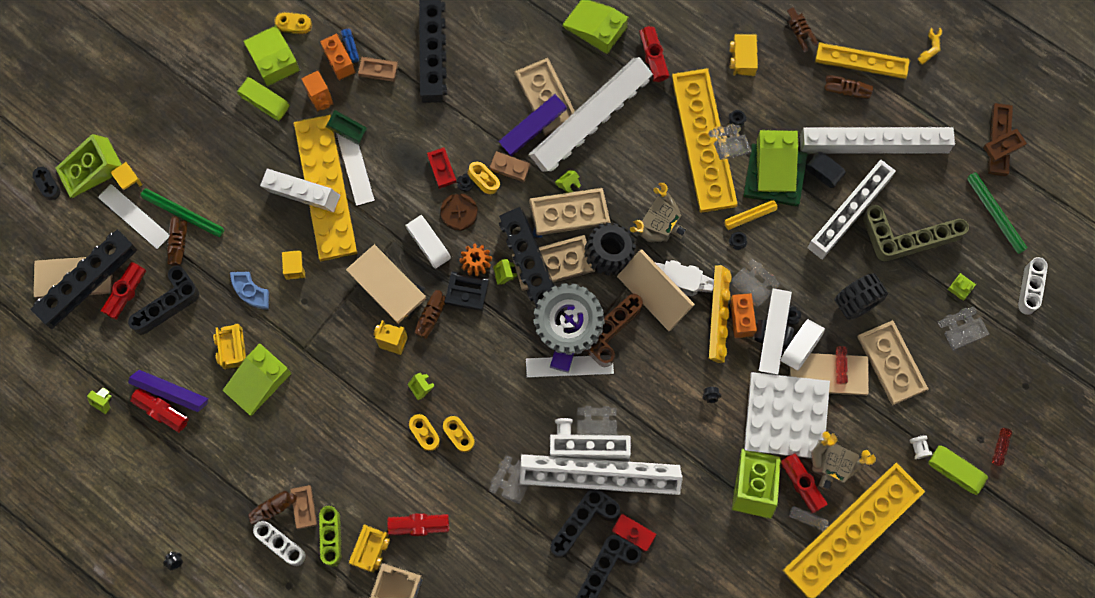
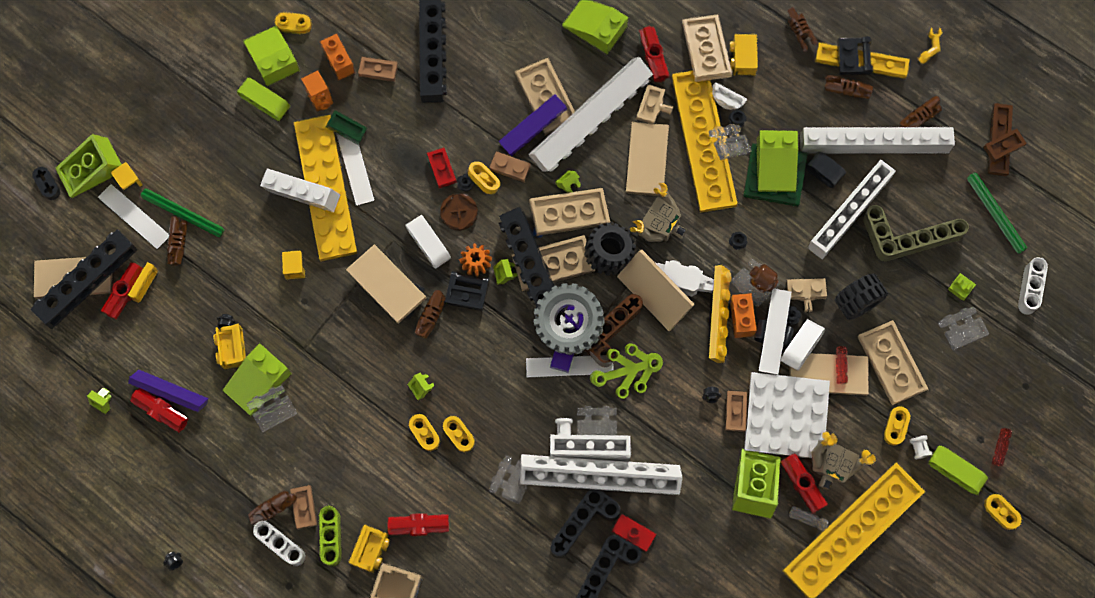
black beam [128,266,200,335] -> none
medium blue tile [230,272,269,310] -> none
blue axle [341,29,359,63] -> none
yellow hinge [374,320,408,355] -> none
yellow axle [724,200,778,230] -> none
none -> yellow tile [128,262,158,303]
none -> black plate [217,314,236,328]
none -> clear plate [246,385,298,432]
none -> lime plant [590,343,663,399]
none -> tan tile [626,122,669,196]
none -> tan plate [636,85,673,124]
none -> tan tile [682,15,732,82]
none -> white tile [712,83,747,110]
none -> medium nougat plate [725,391,747,432]
none -> reddish brown head [749,264,779,293]
none -> tan plate [786,278,827,312]
none -> black plate [837,36,874,75]
none -> yellow plate [884,407,910,446]
none -> reddish brown hinge [899,96,942,127]
none -> yellow plate [984,494,1021,530]

